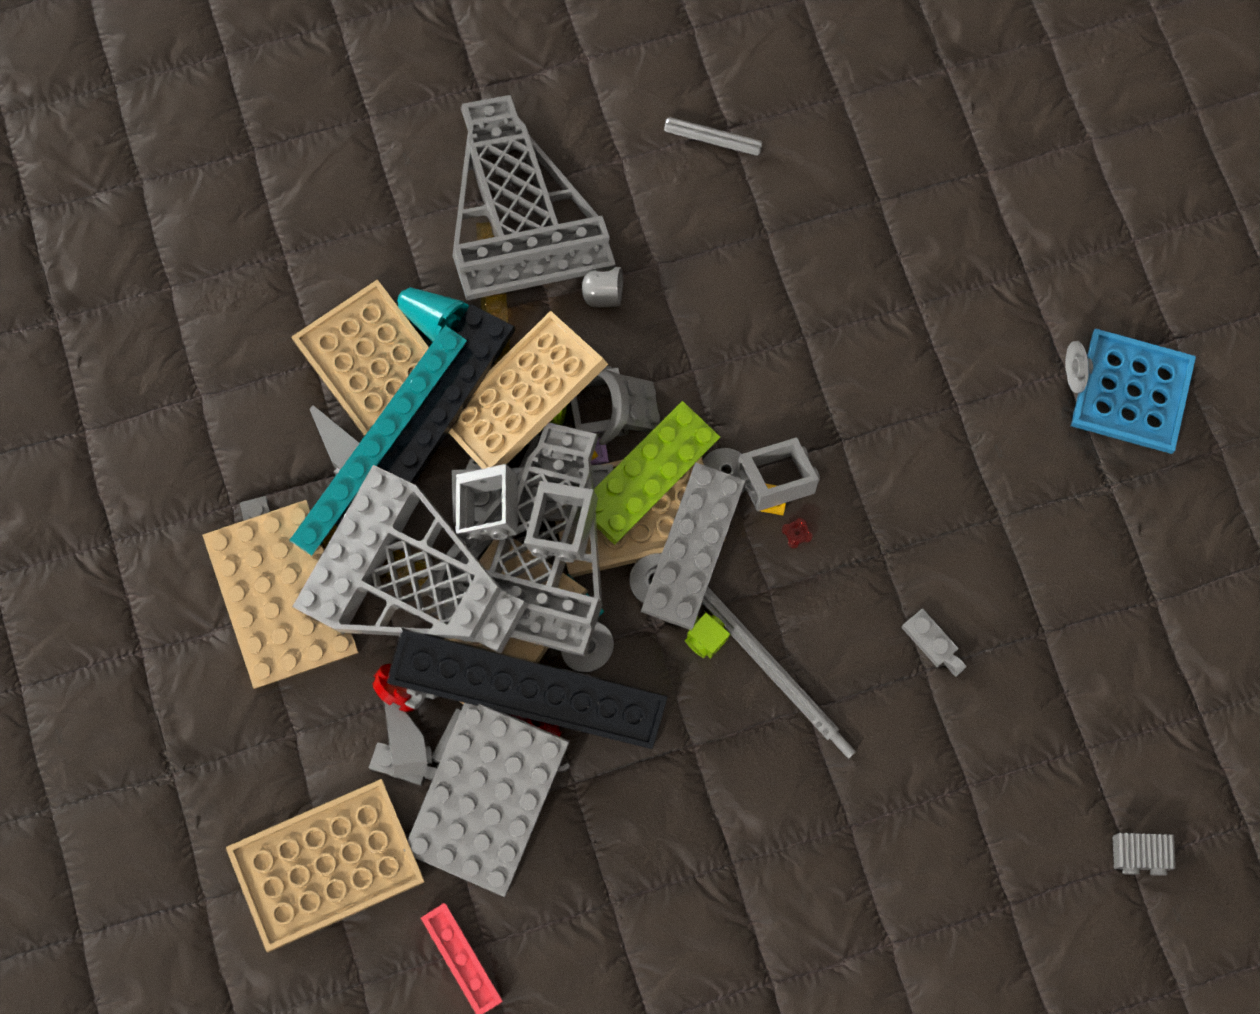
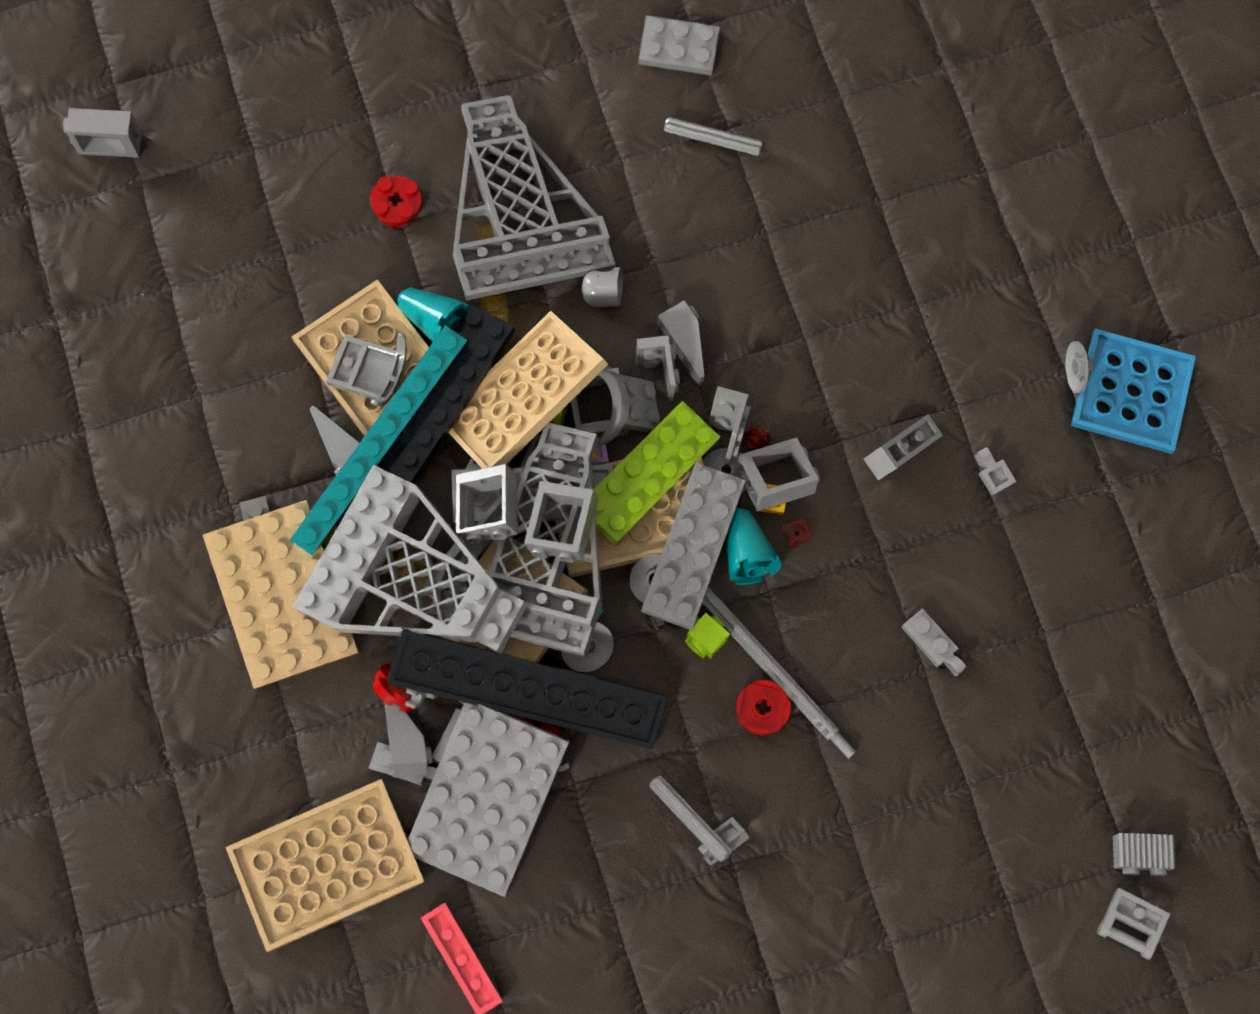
none -> light grey window [63,108,142,157]
none -> light grey piece [326,333,407,407]
none -> red plate [370,176,422,227]
none -> light grey bracket [635,335,680,402]
none -> light grey plate [638,15,719,76]
none -> light grey axle [649,776,732,862]
none -> light grey slope [657,301,705,387]
none -> light grey plate [698,817,749,865]
none -> light grey bracket [708,386,751,465]
none -> teal cone [726,508,782,585]
none -> red plate [736,680,791,736]
none -> clear red plate [744,425,770,450]
none -> light grey slope [863,414,943,480]
none -> light grey plate [974,447,1017,496]
none -> light grey plate [1097,888,1170,960]

